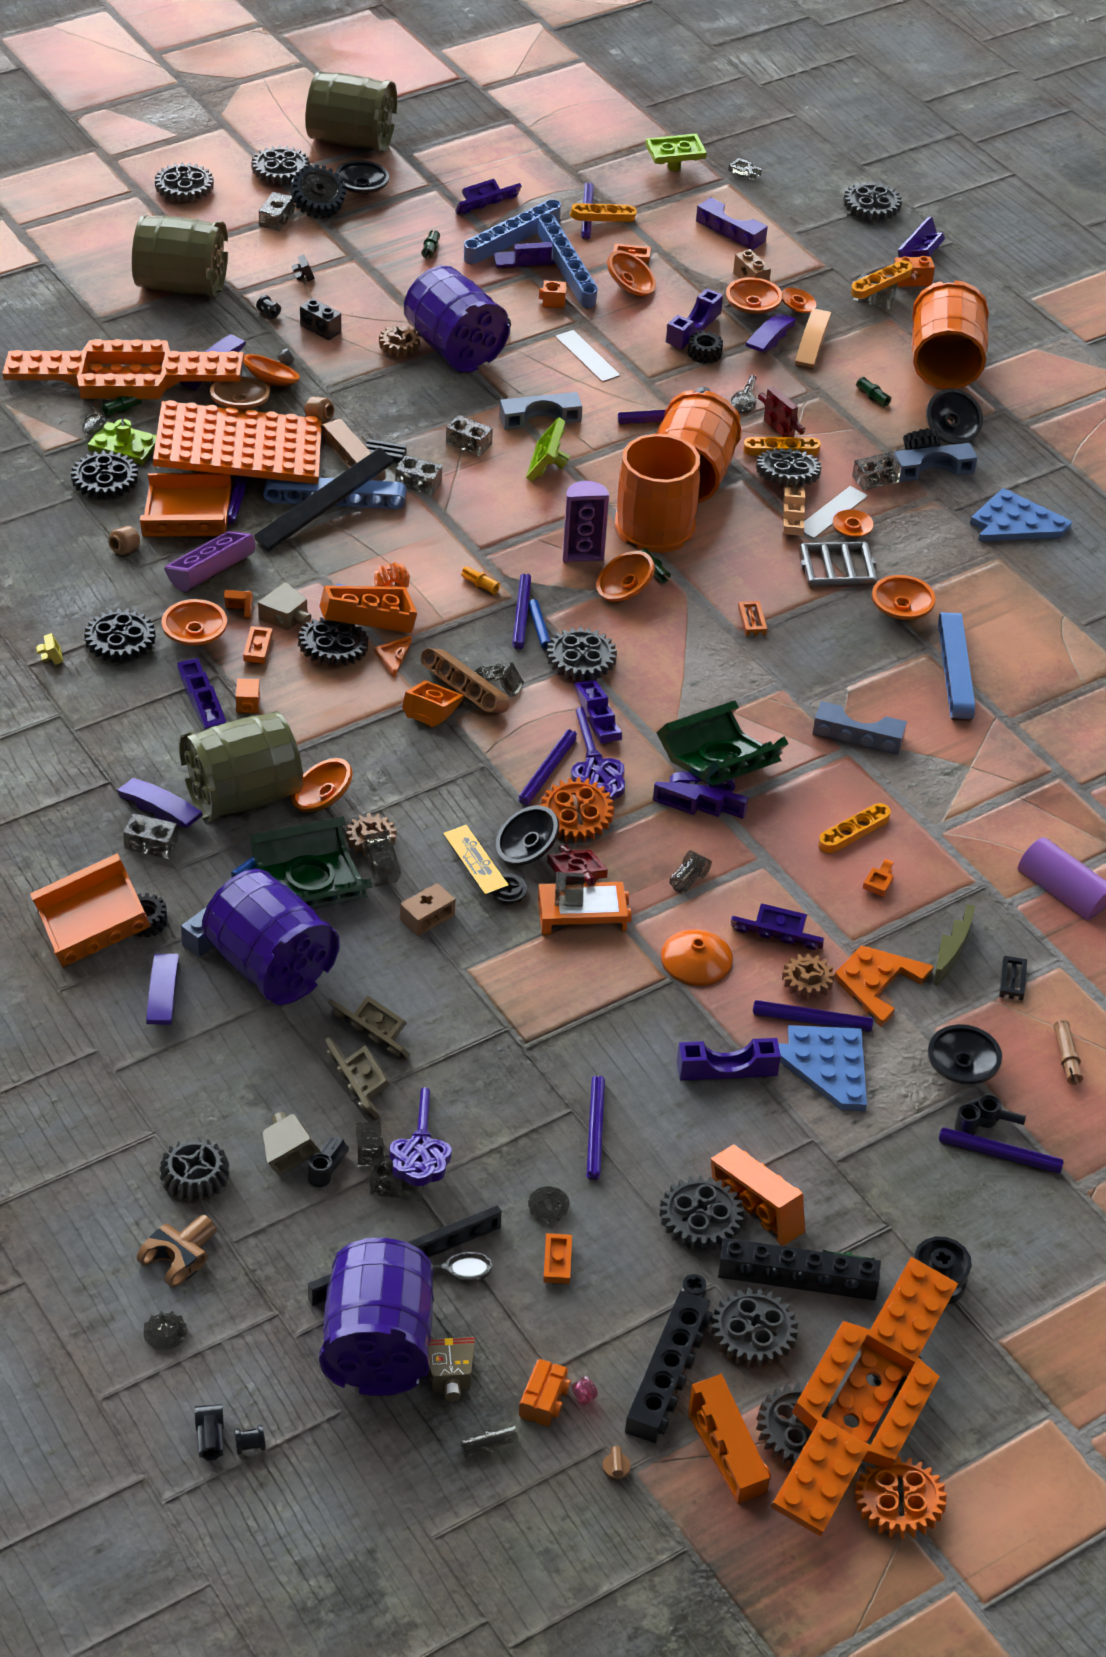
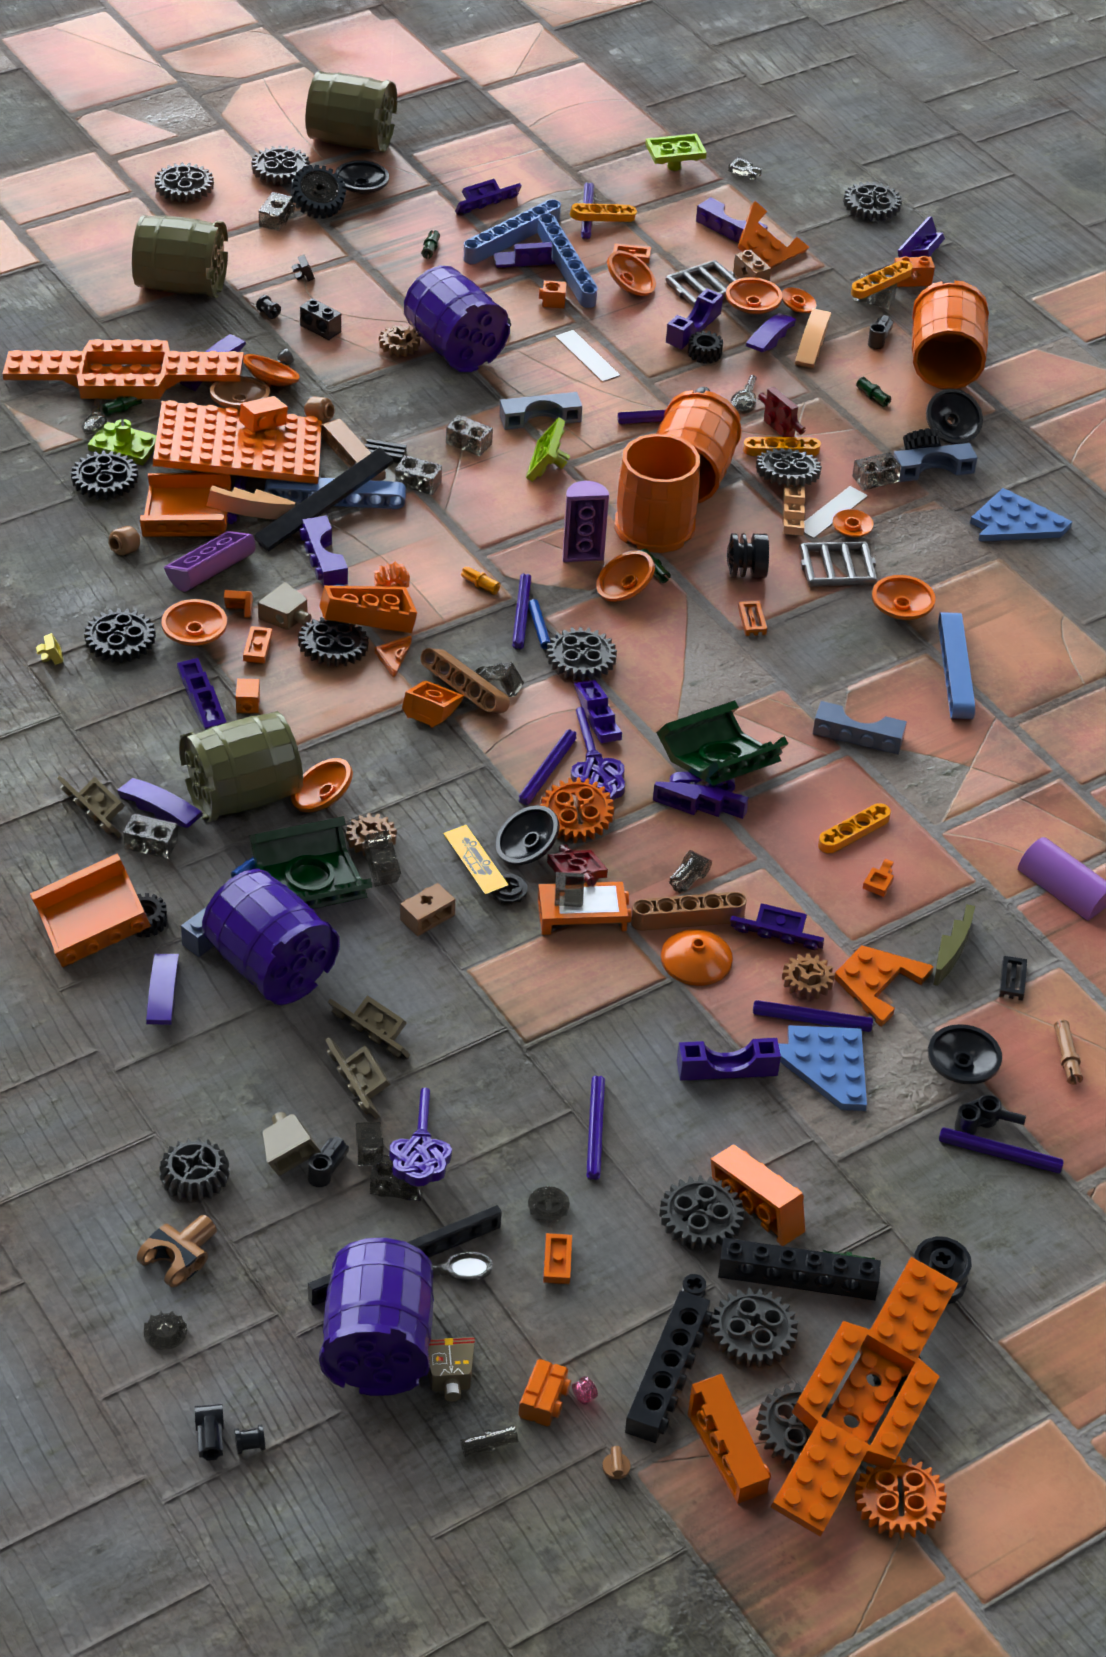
none -> dark tan bracket [57,775,125,838]
none -> light nougat slope [206,485,296,519]
none -> orange brick [239,396,288,432]
none -> arch [300,516,348,588]
none -> medium nougat beam [631,892,747,931]
none -> flat silver bar [665,260,738,307]
none -> black wheel [727,533,769,578]
none -> orange wing [737,201,809,269]
none -> black piece [868,315,893,349]

